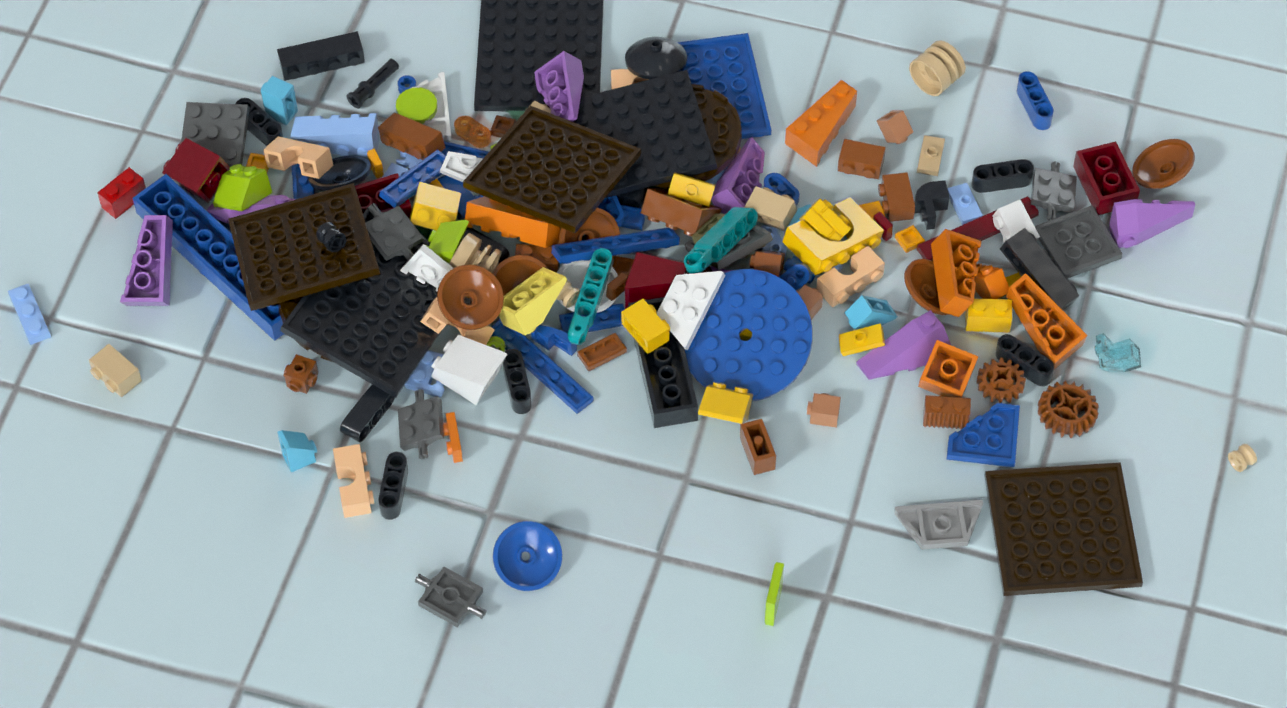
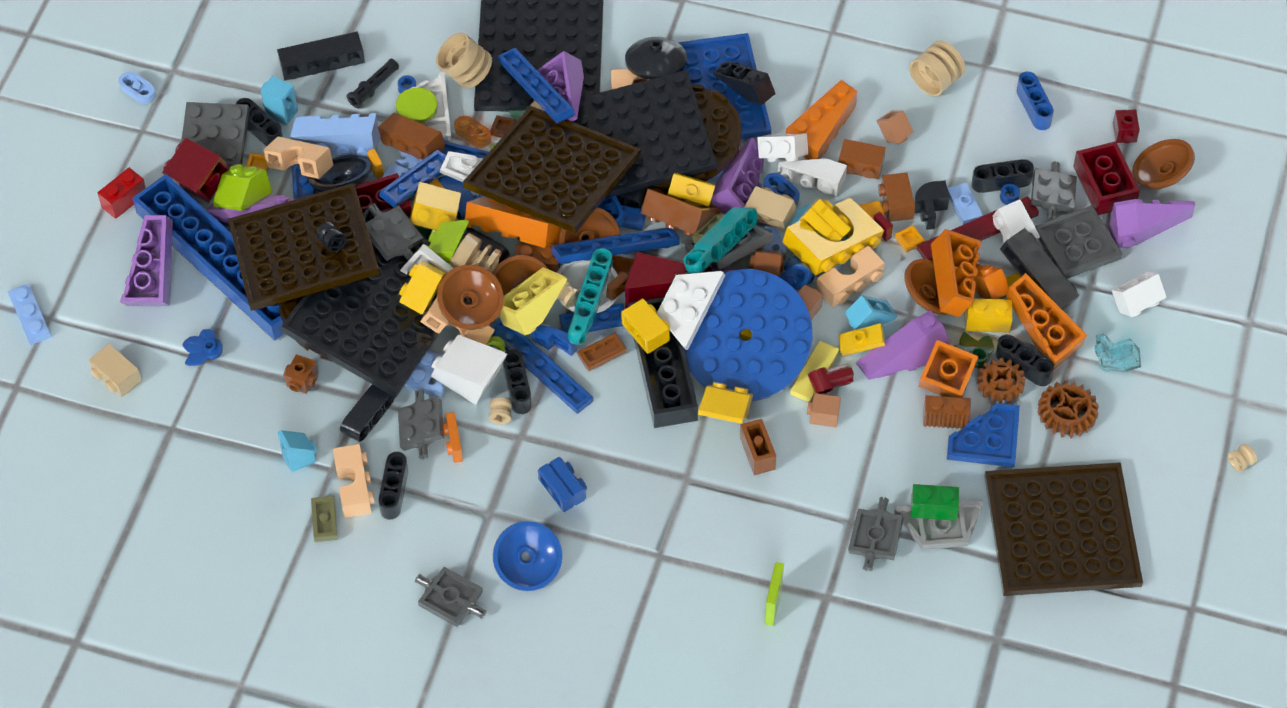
tan plate [917,135,945,176] -> none
none -> light blue plate [119,72,156,104]
none -> blue plate [182,329,223,366]
none -> olive plate [311,496,338,542]
none -> yellow brick [399,260,446,315]
none -> tan wheel [436,33,492,88]
none -> tan wheel [489,398,512,424]
none -> blue tile [497,48,575,123]
none -> blue brick [538,457,587,512]
none -> black slope [713,61,776,106]
none -> white brick [757,133,808,162]
none -> white slope [778,159,847,197]
none -> light yellow tile [790,341,840,402]
none -> dark red piece [808,364,854,394]
none -> dark grey plate [848,497,904,571]
none -> green brick [910,484,959,521]
none -> dark green plate [953,332,994,368]
none -> blue bush [1000,184,1020,205]
none -> white brick [1112,272,1167,317]
none -> dark red brick [1113,109,1140,144]

